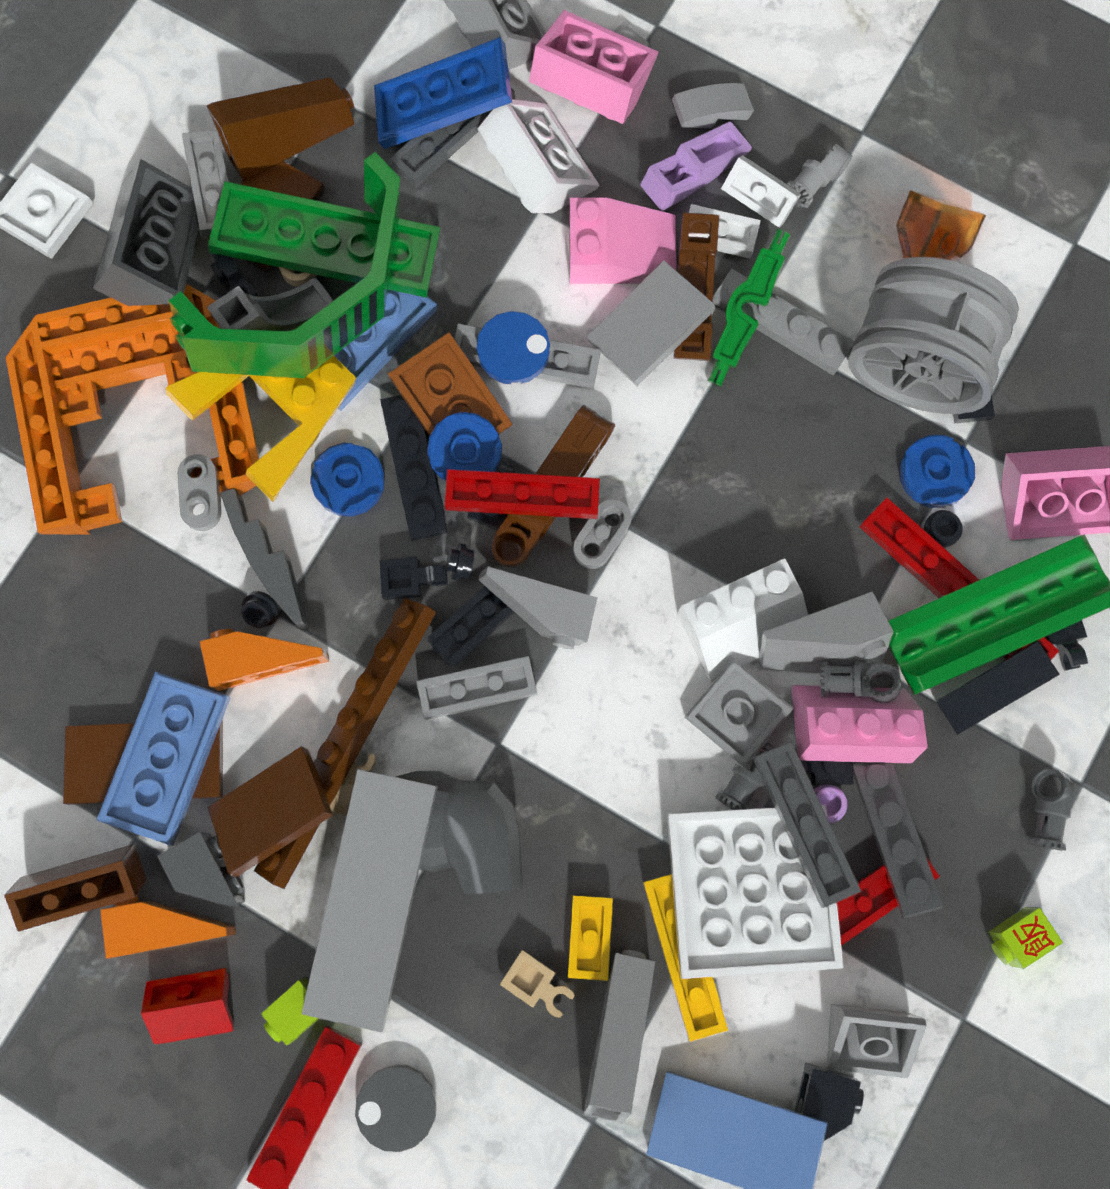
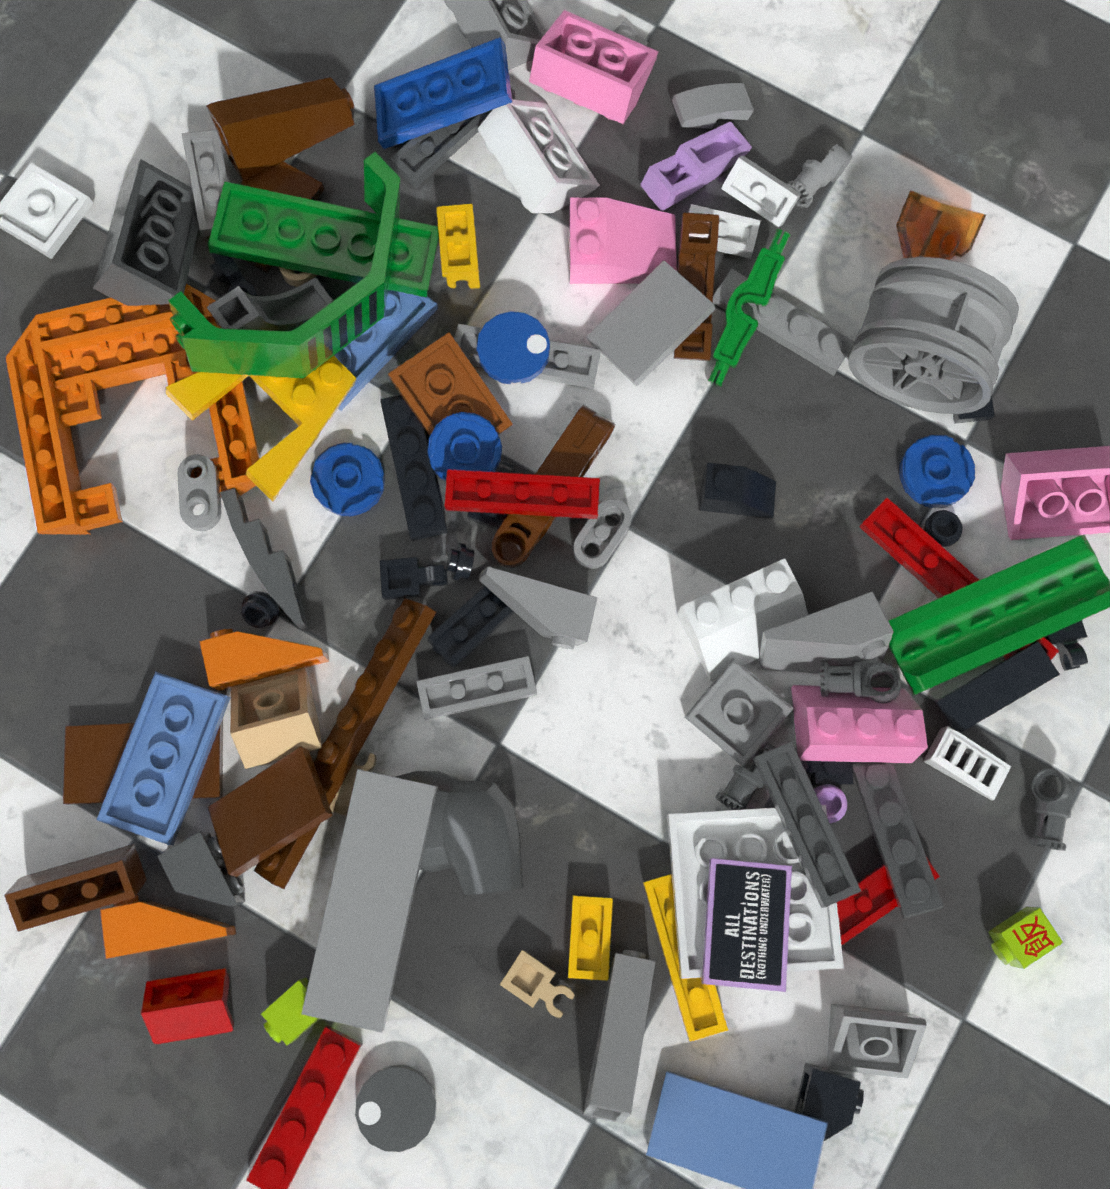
none -> tan slope [230,667,321,769]
none -> yellow hinge [437,204,480,289]
none -> black slope [699,462,777,519]
none -> black tile [701,858,792,992]
none -> white slope [923,726,1011,800]

